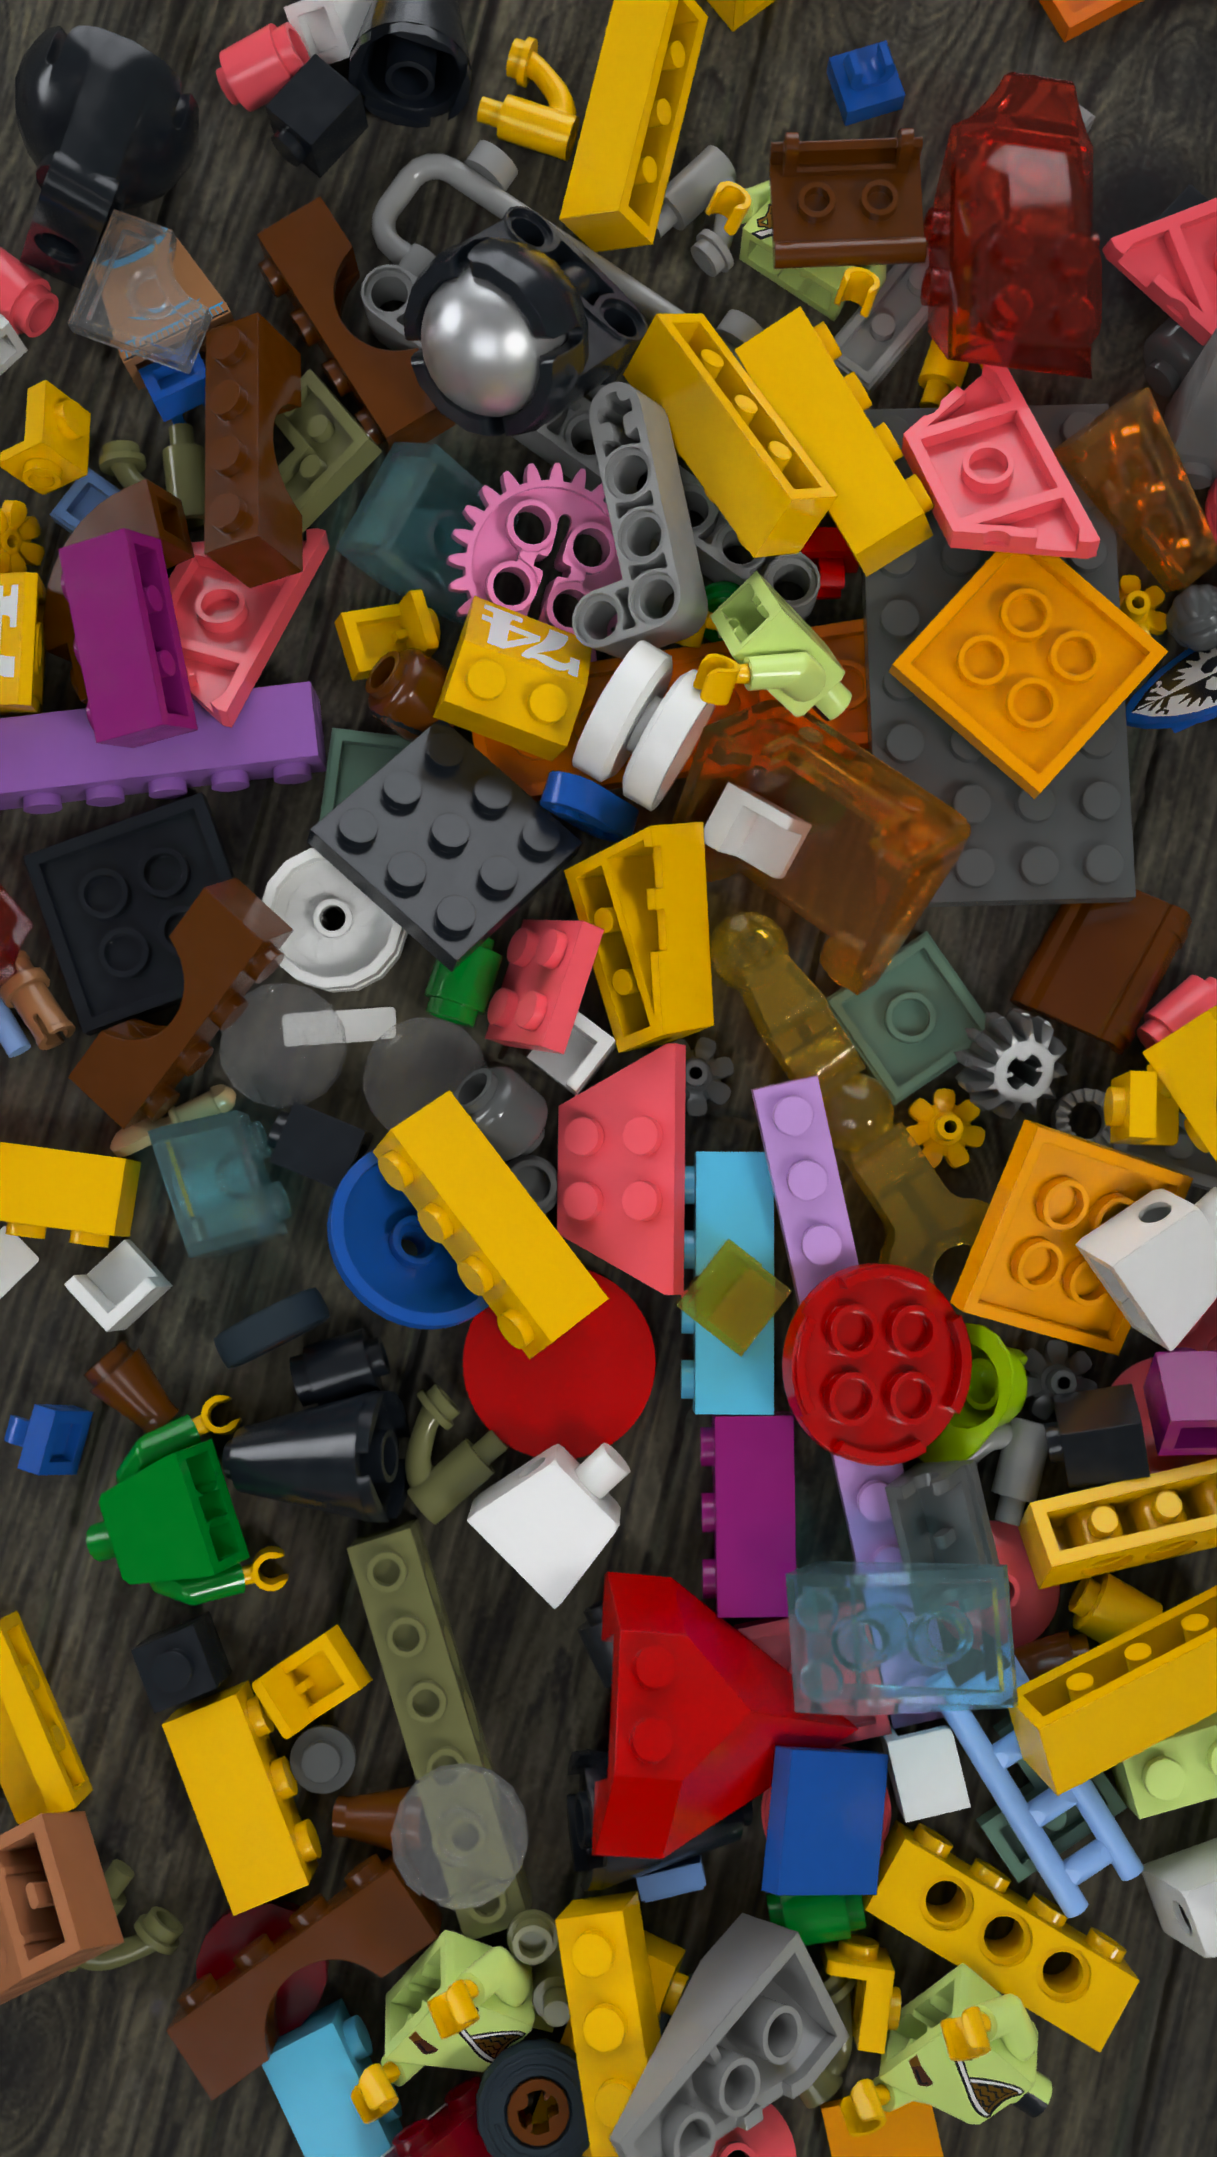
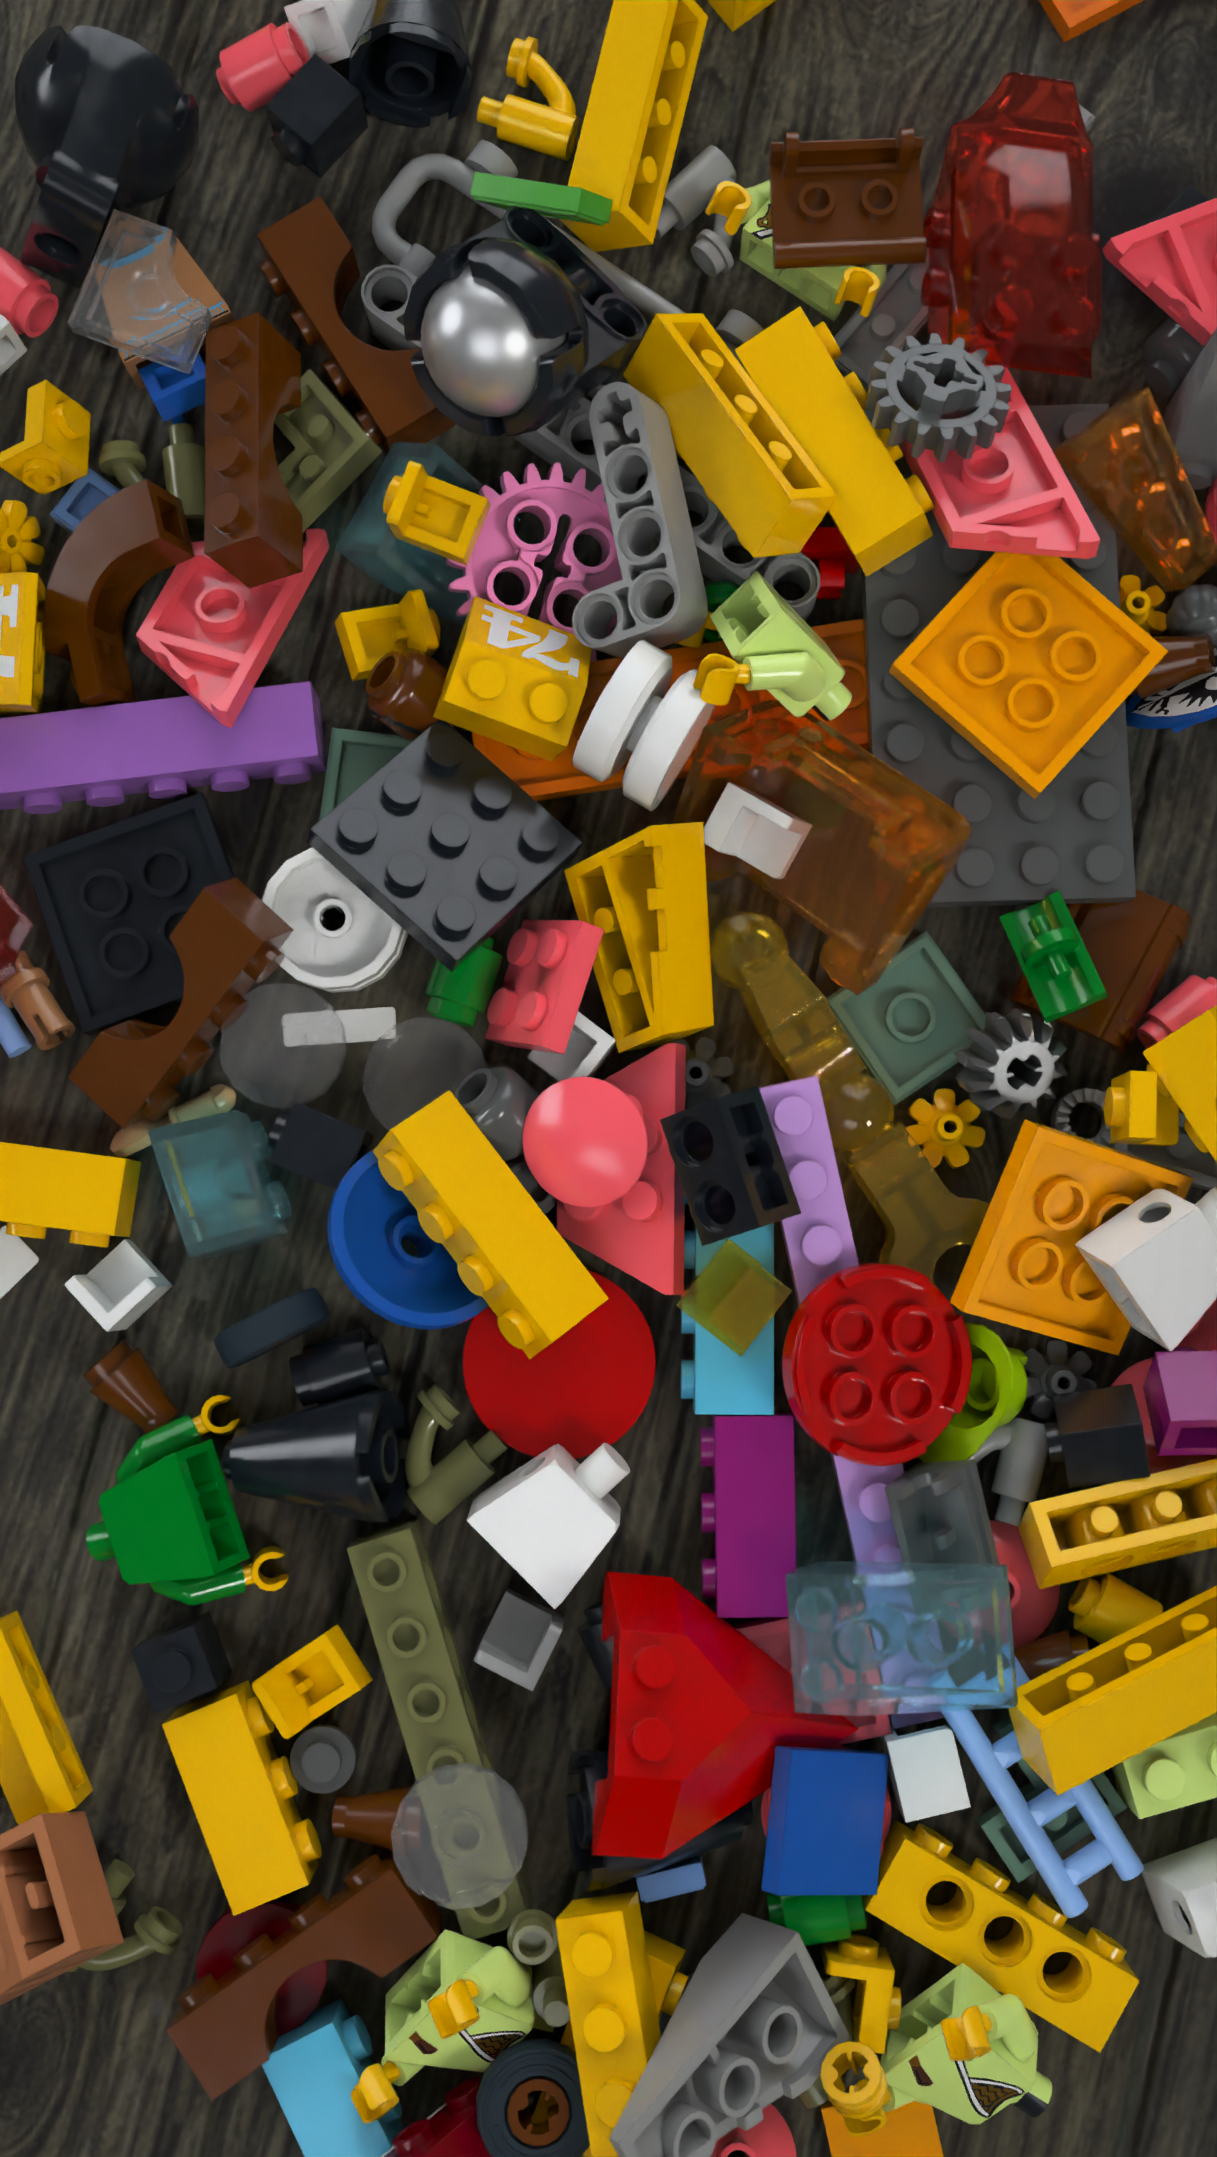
blue tile [4,1404,93,1475] -> none
magenta brick [58,528,198,748] -> none
blue beam [540,771,639,843] -> none
blue tile [826,40,905,126] -> none
none -> yellow bracket [383,460,491,566]
none -> bright green tile [470,172,613,226]
none -> light grey panel [473,1587,565,1692]
none -> coral dish [522,1077,648,1207]
none -> black brick [660,1087,801,1246]
none -> yellow bush [820,2041,888,2119]
none -> dark grey gear [865,333,1012,462]
none -> green hips [999,890,1108,1023]
none -> reddish brown cone [1130,634,1216,699]

